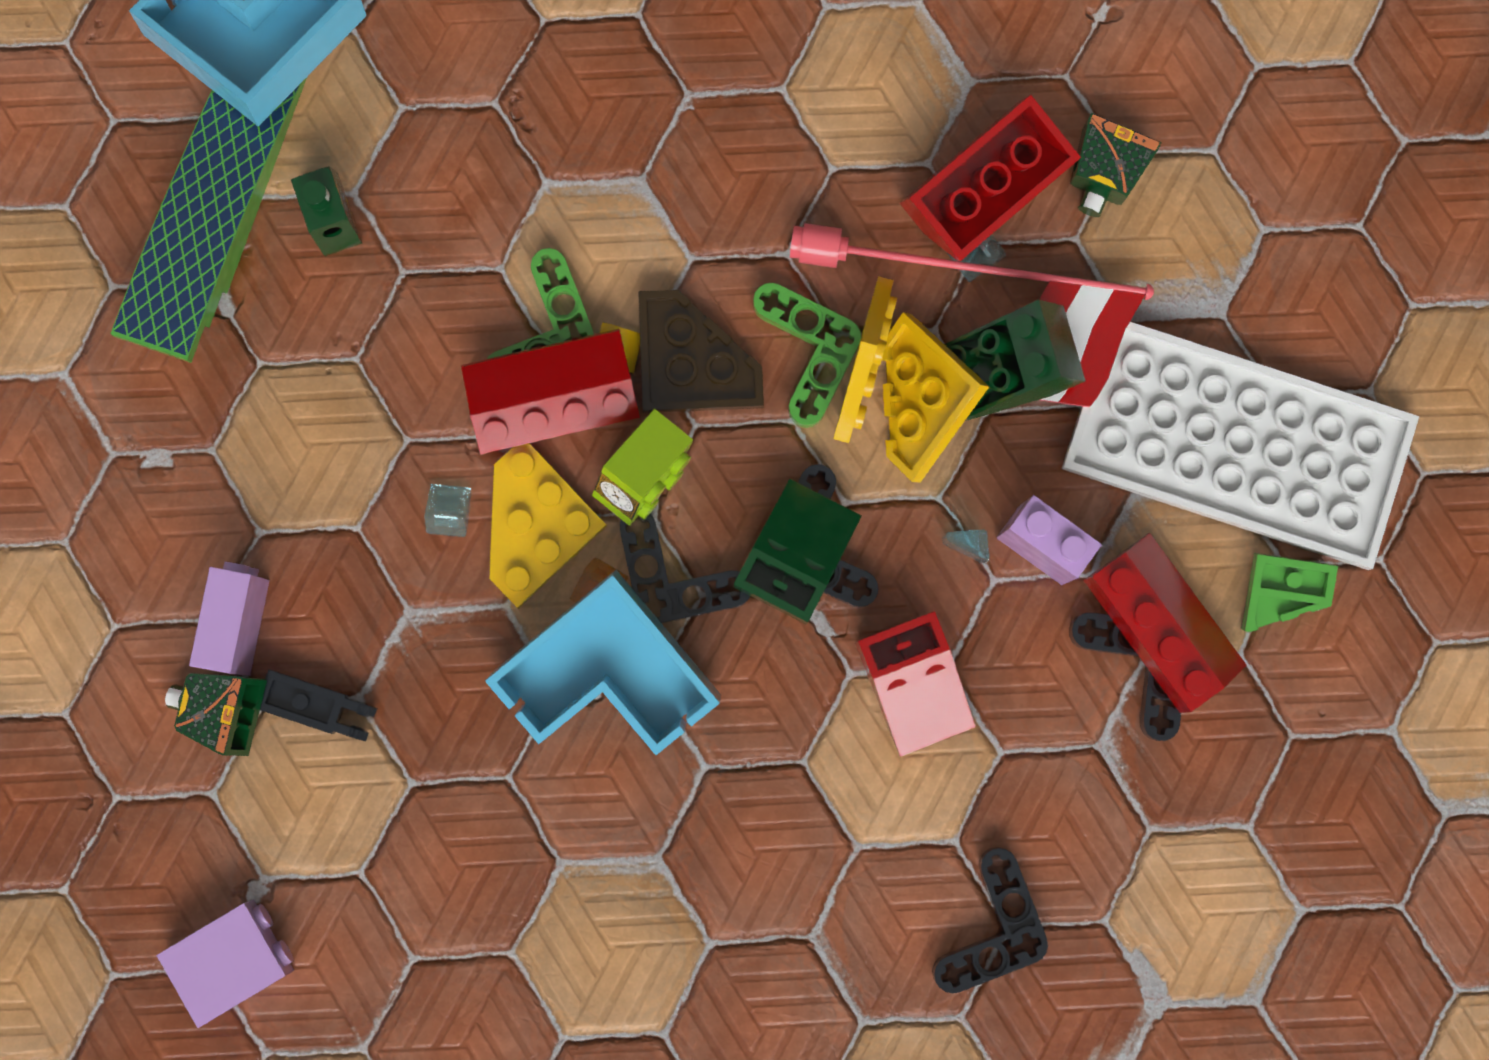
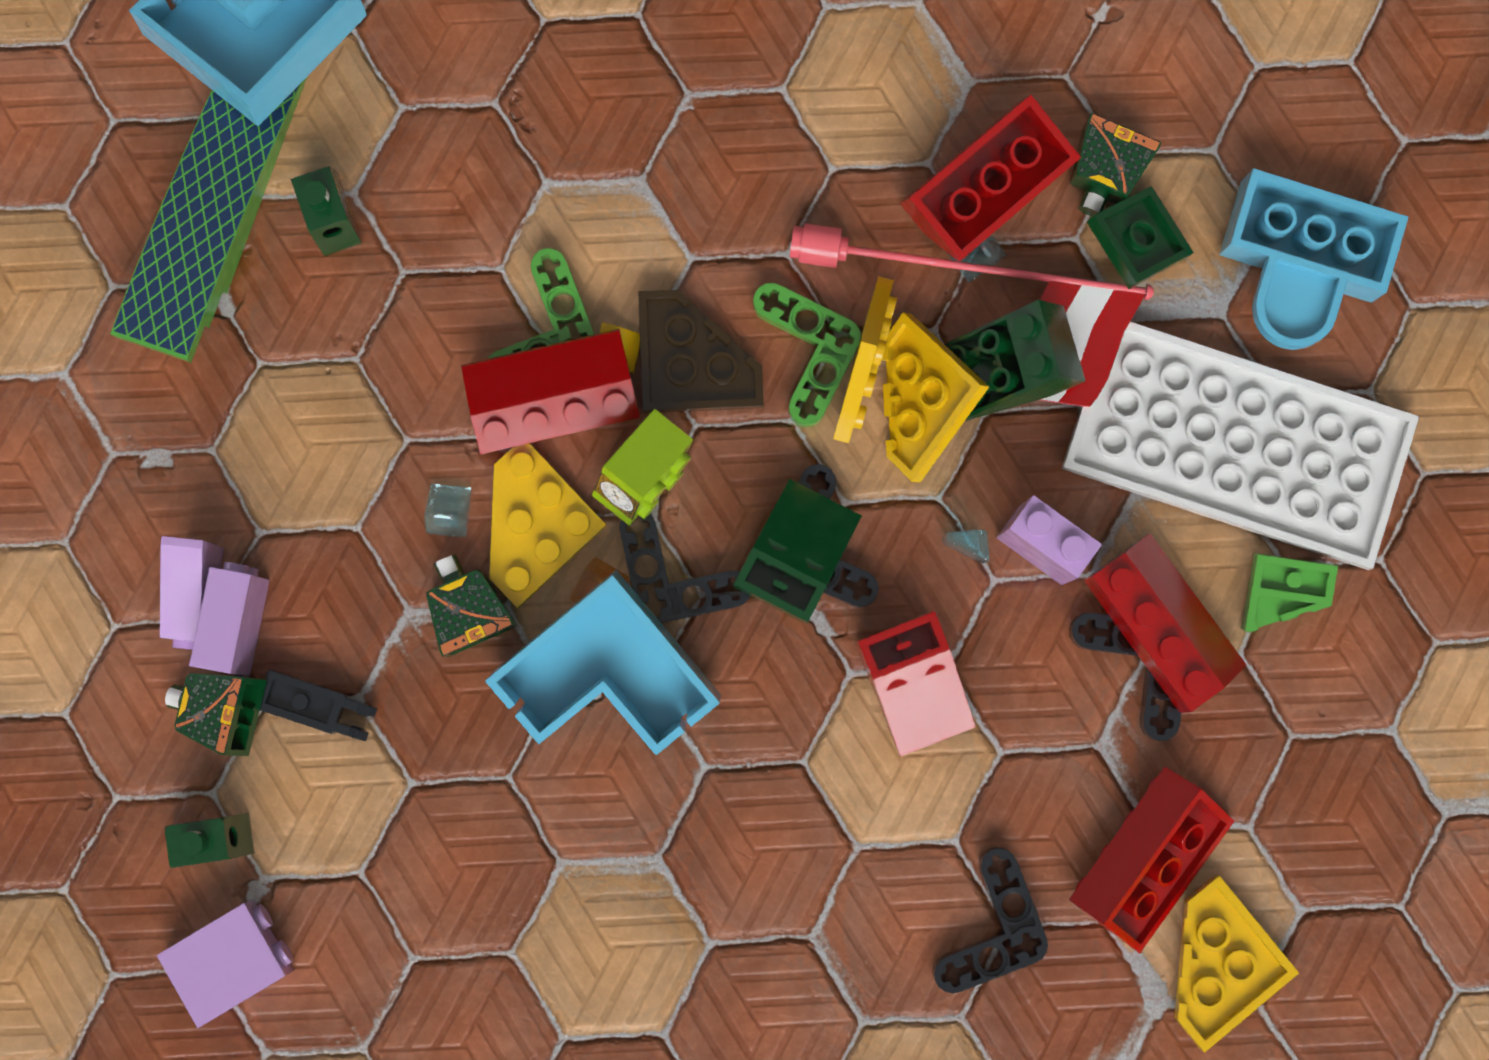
none -> lavender slope [160,536,224,650]
none -> dark green torso [165,813,254,868]
none -> torso [426,555,518,658]
none -> red slope [1069,767,1234,954]
none -> dark green plate [1087,186,1194,289]
none -> yellow plate [1174,874,1299,1053]
none -> medium azure brick [1219,168,1409,350]

